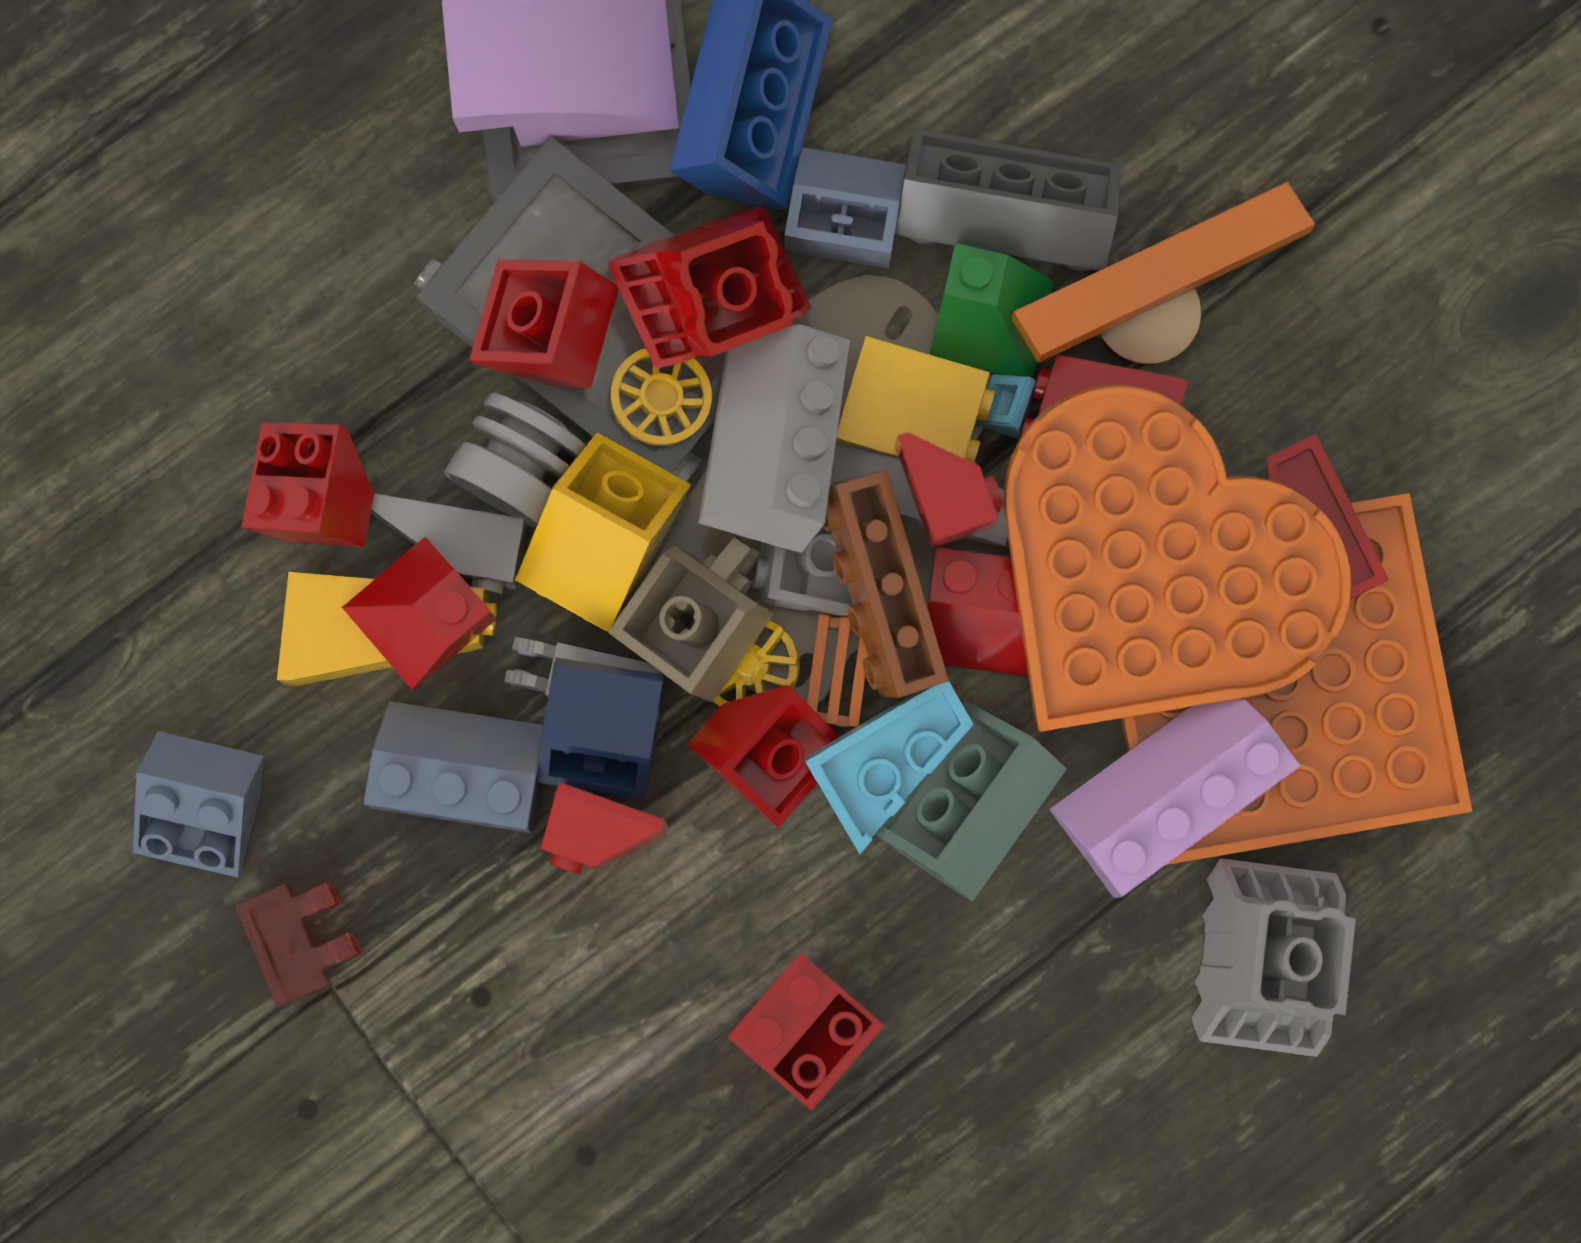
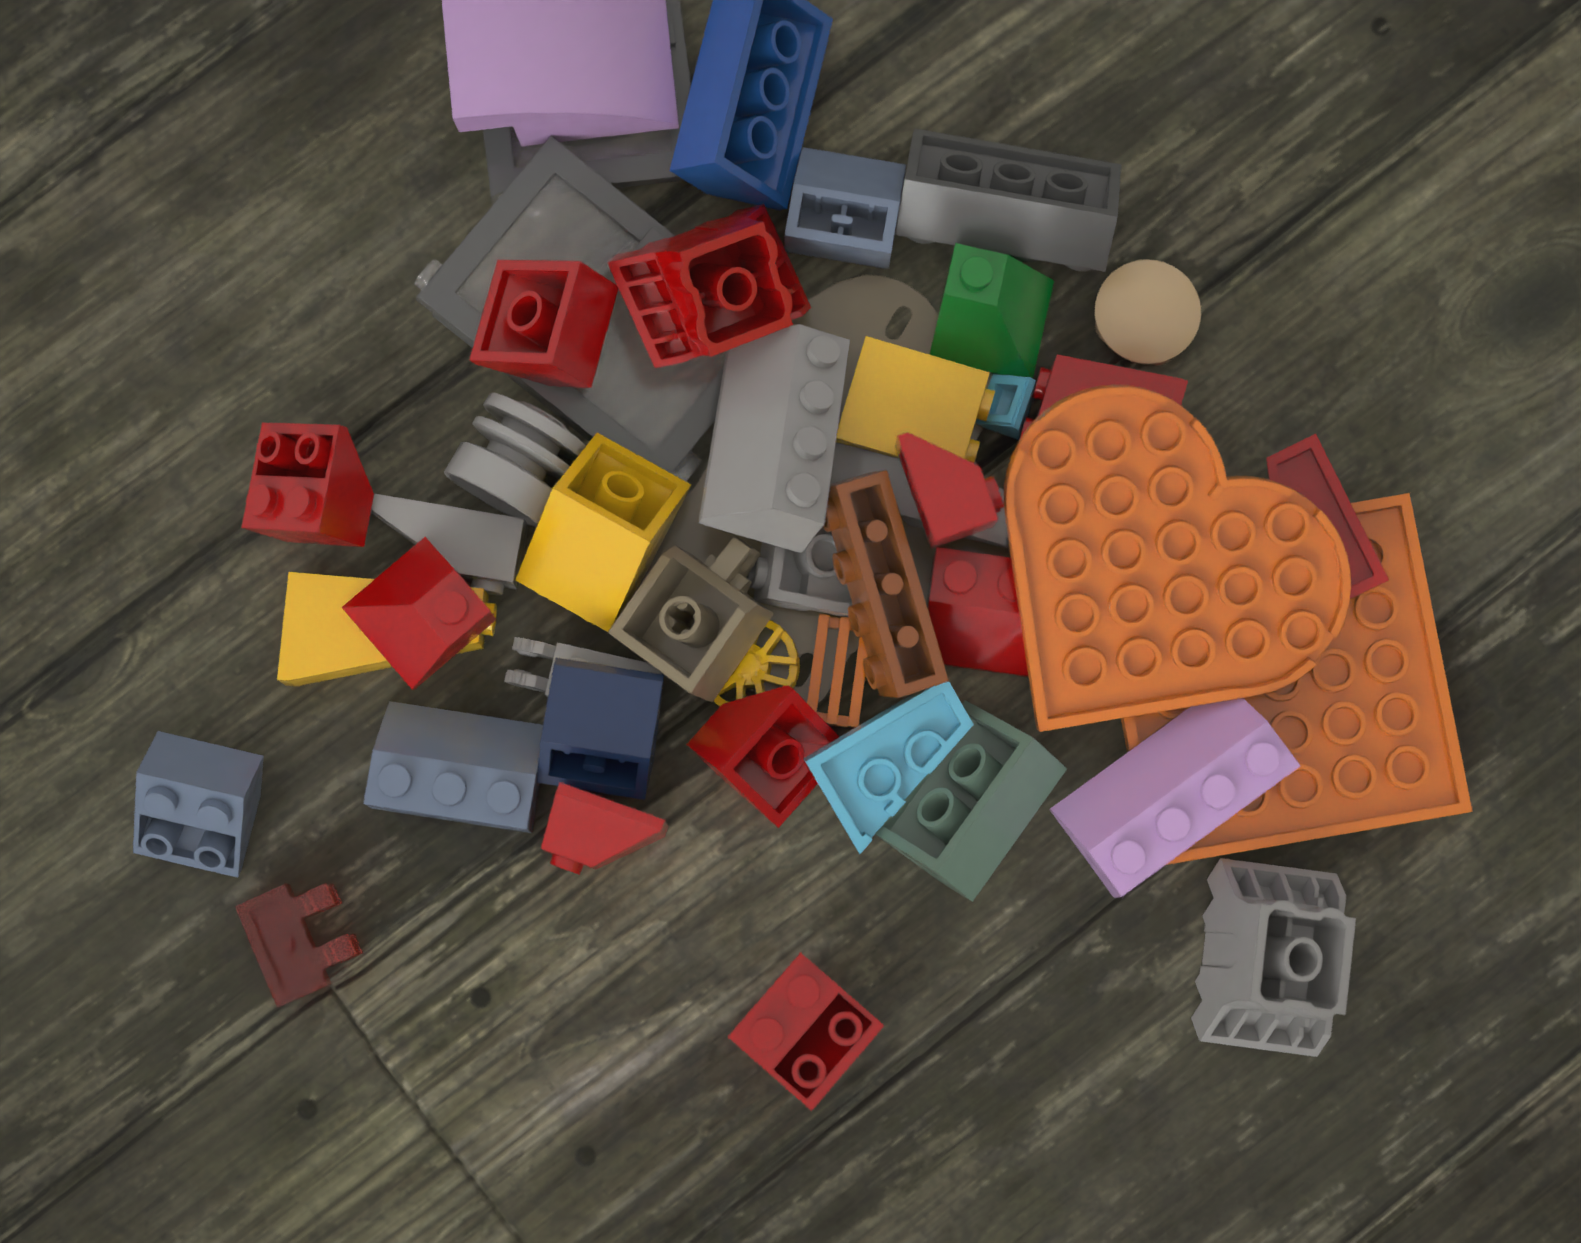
yellow wheel [610,348,712,447] -> none
orange tile [1011,182,1315,363] -> none

